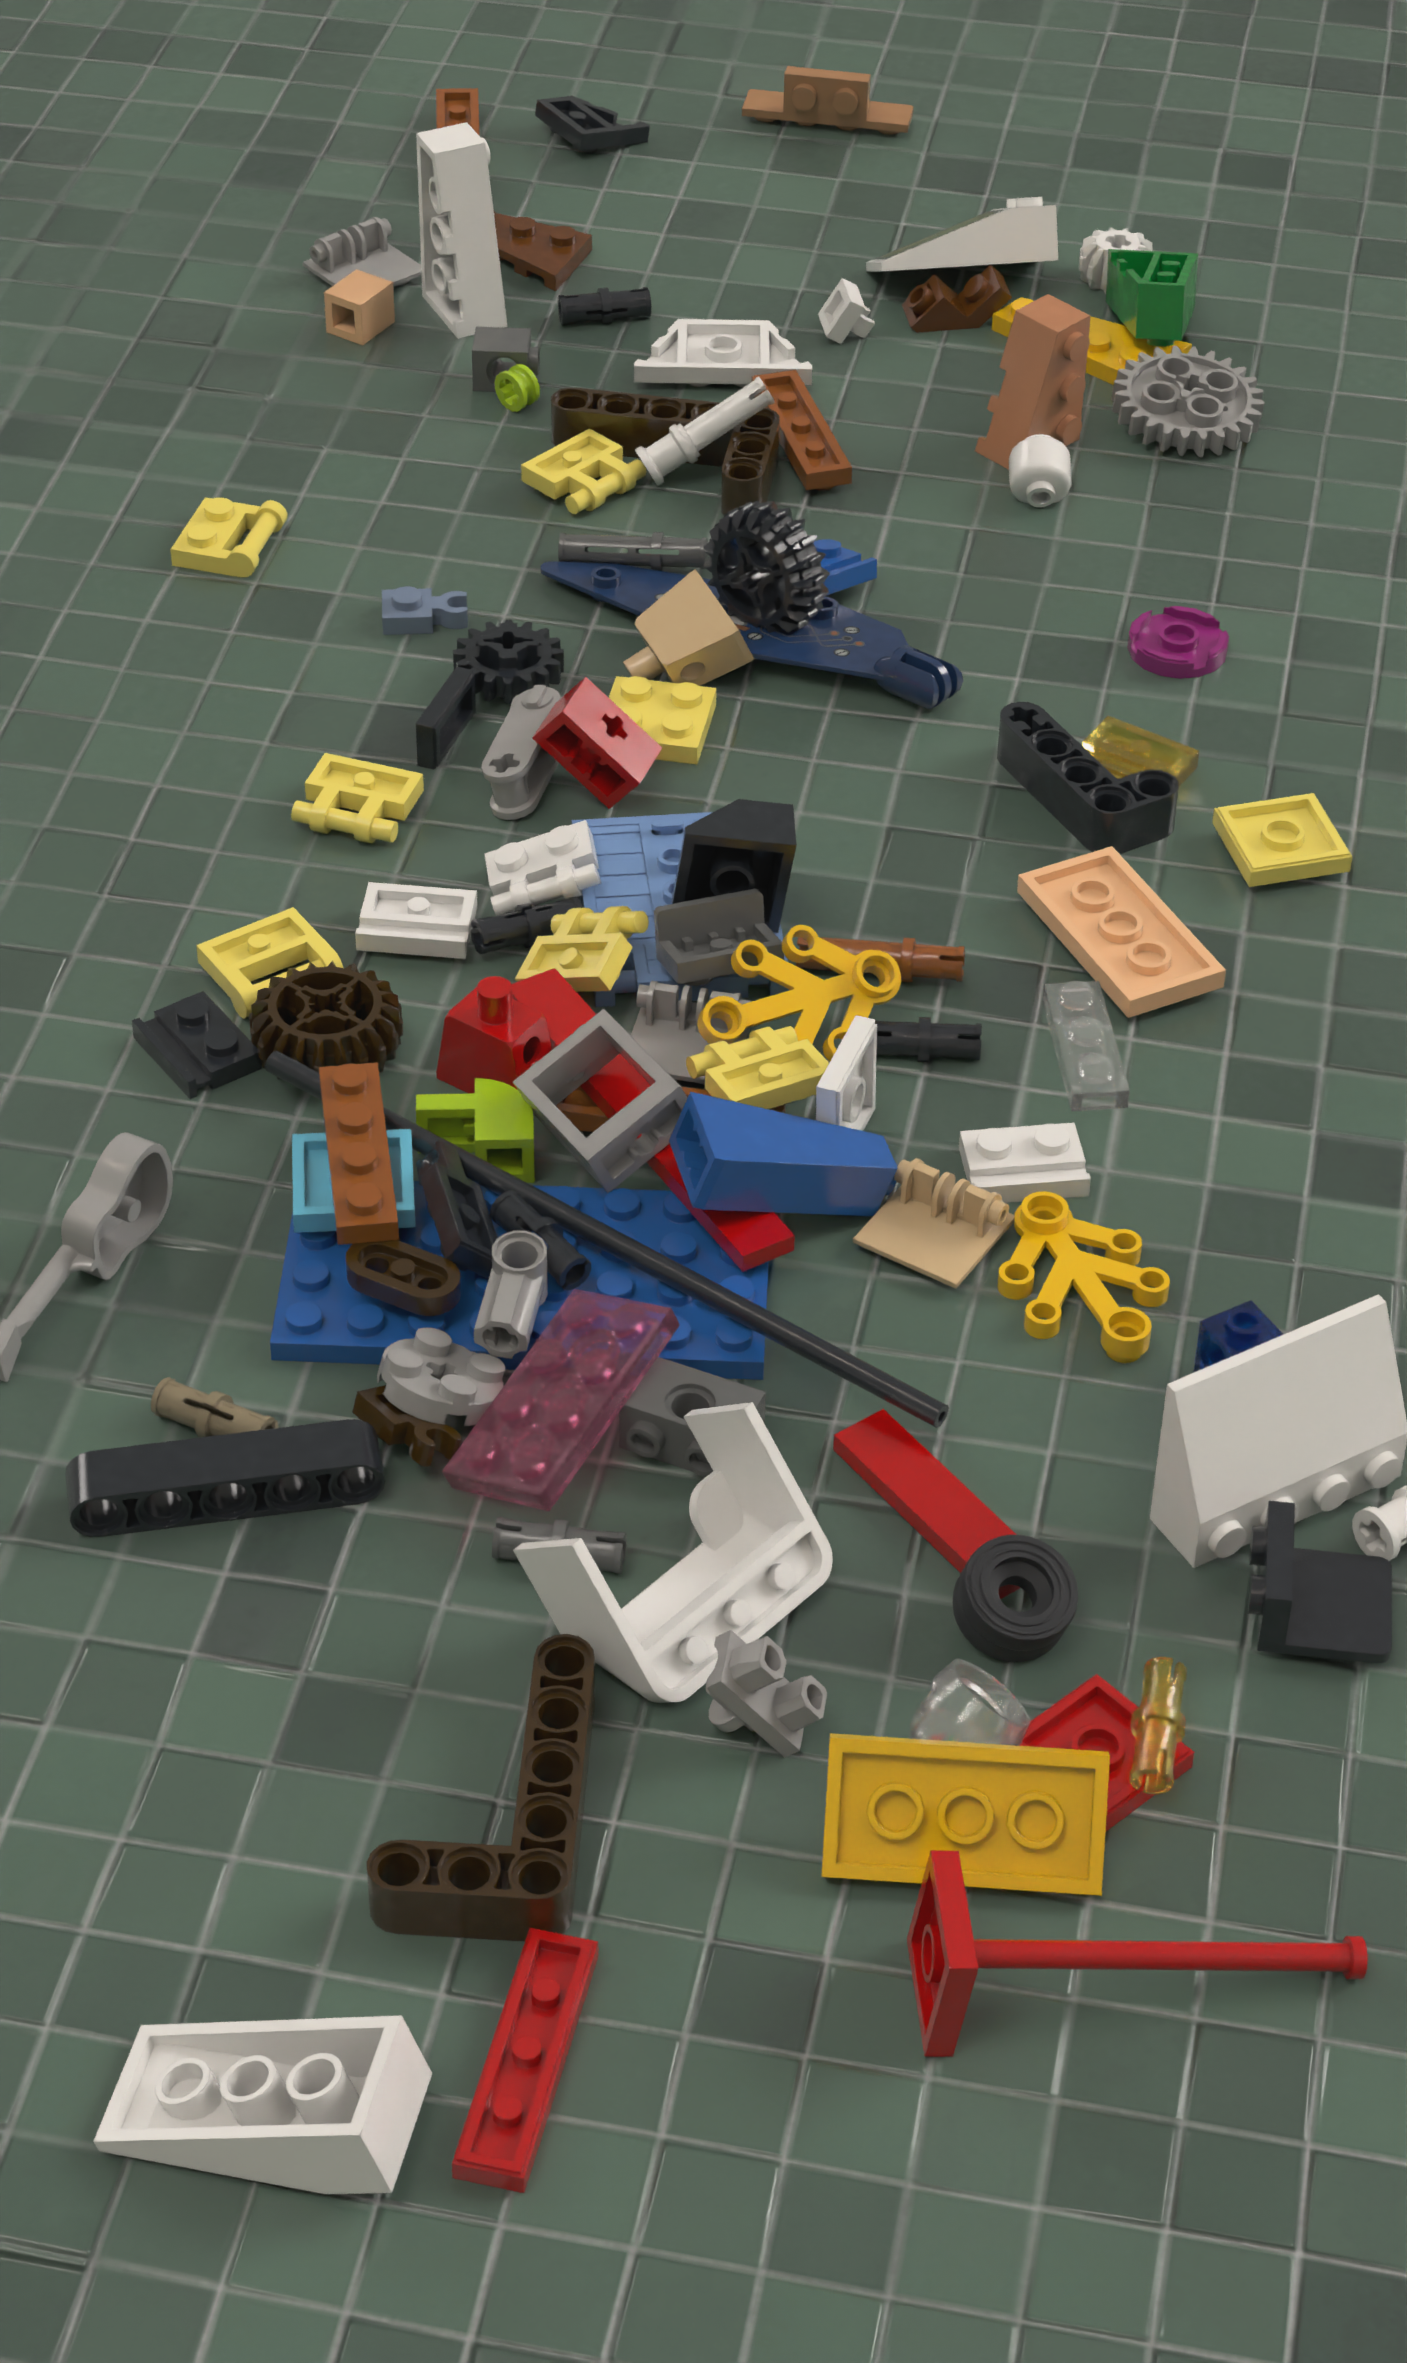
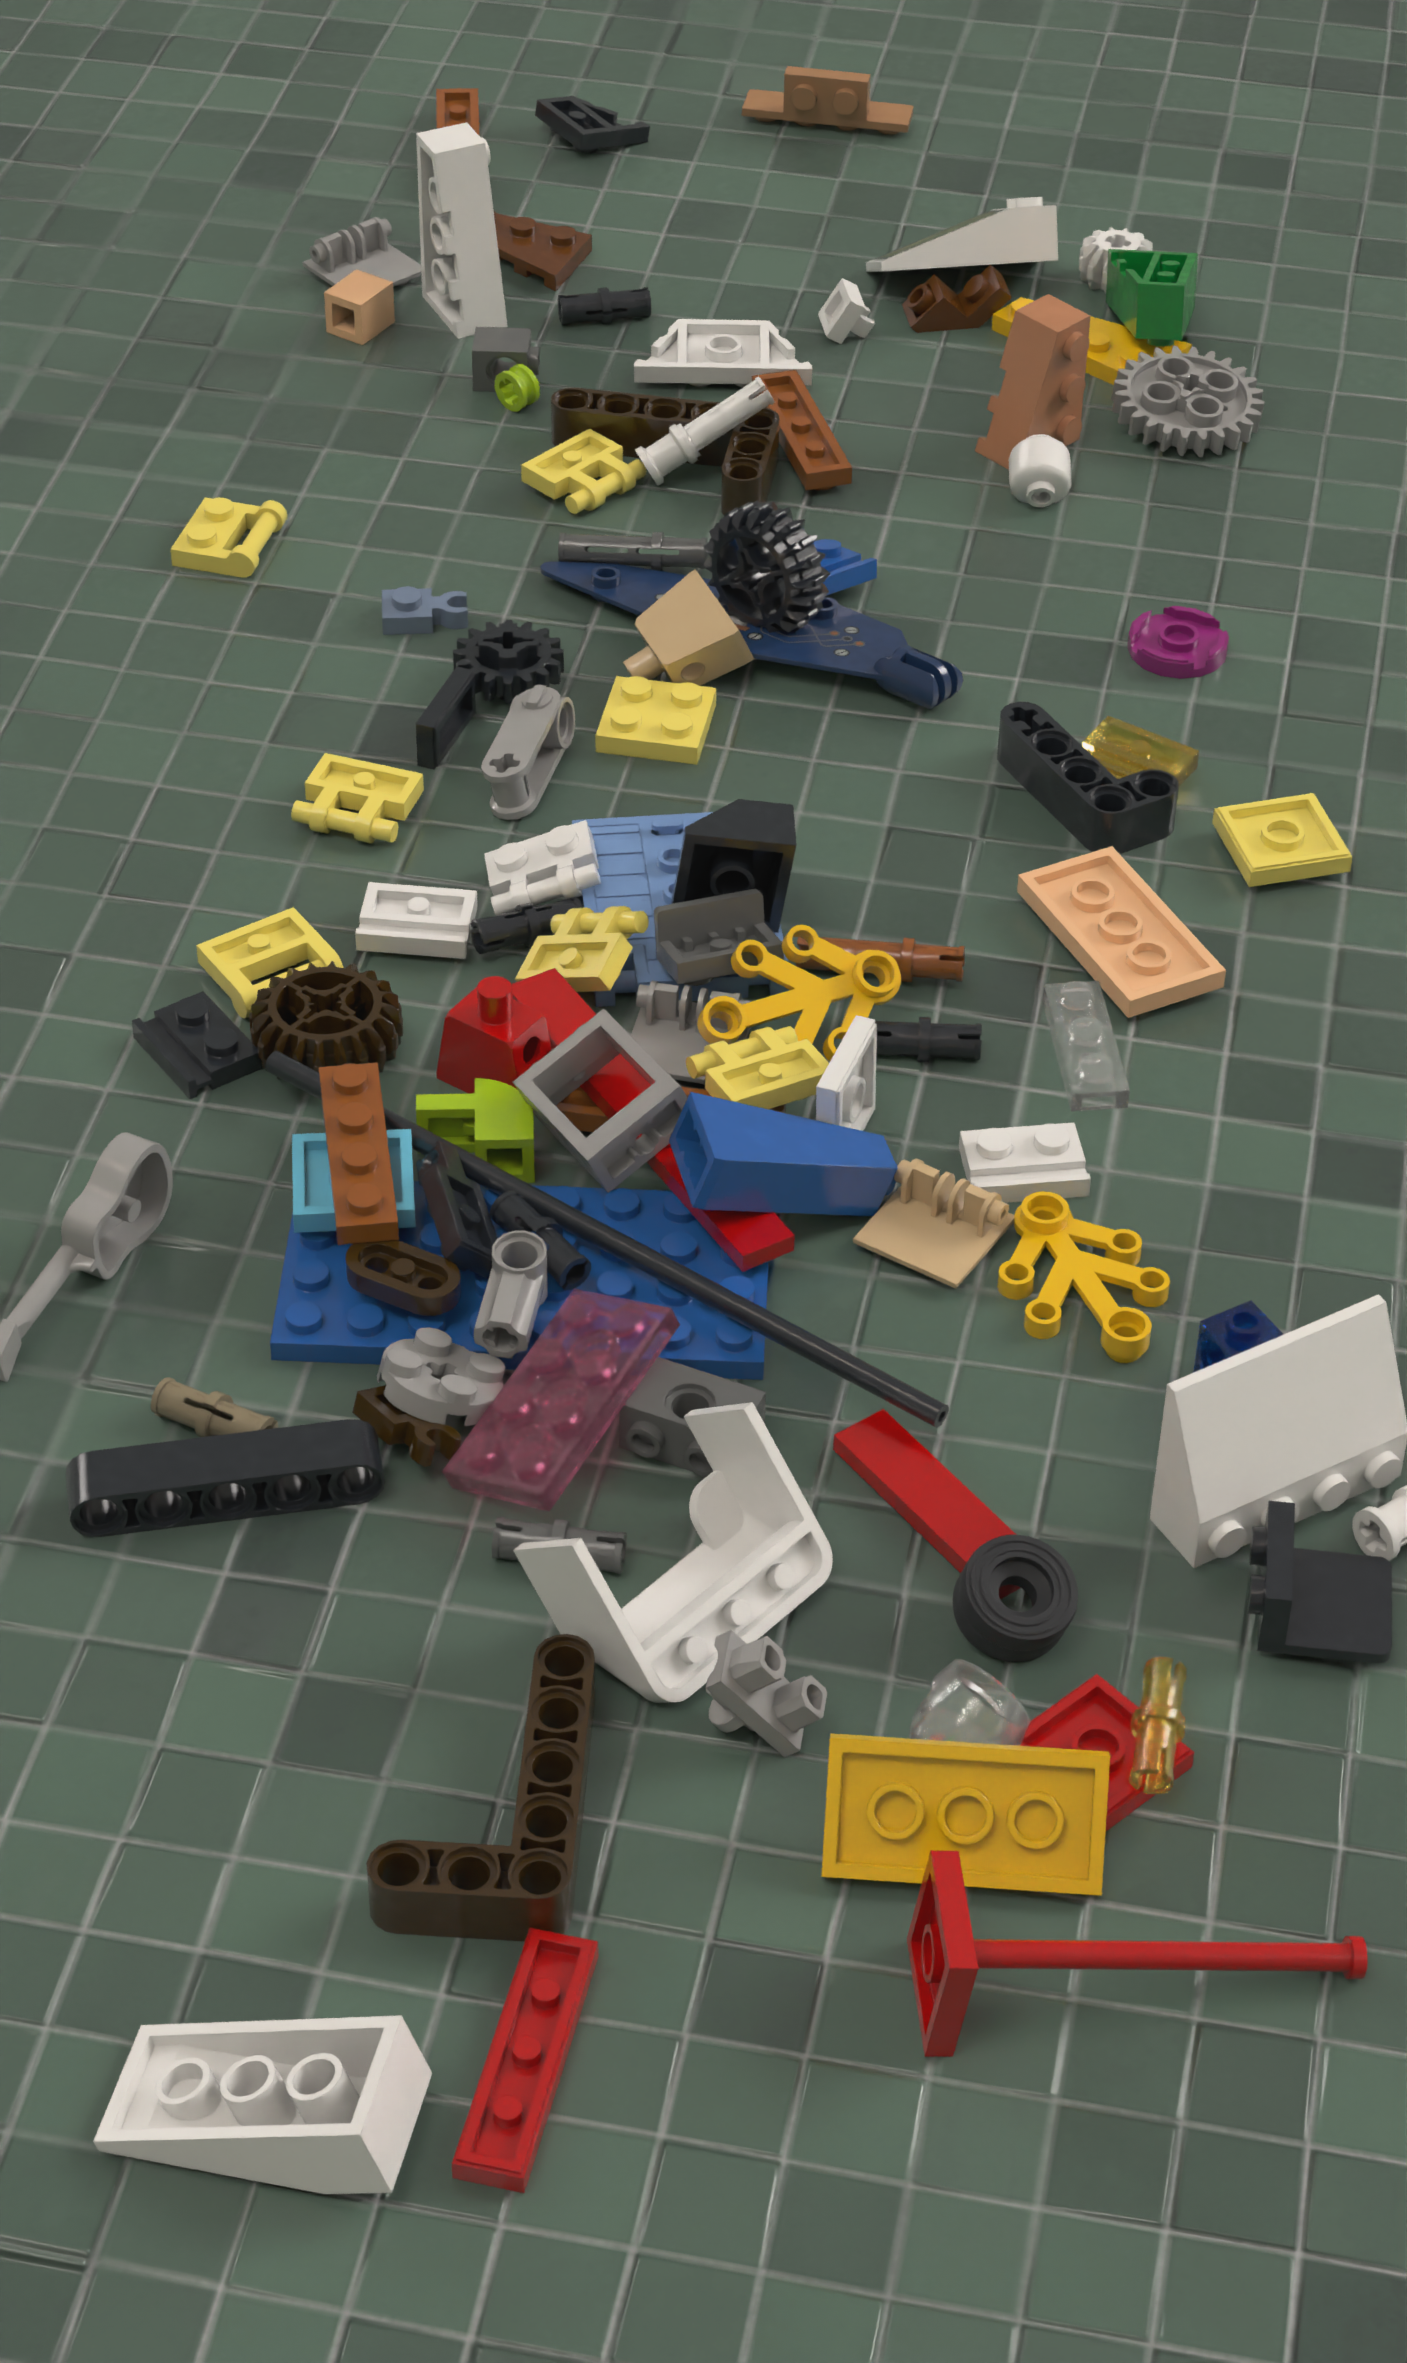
red brick [532,677,662,809] -> none

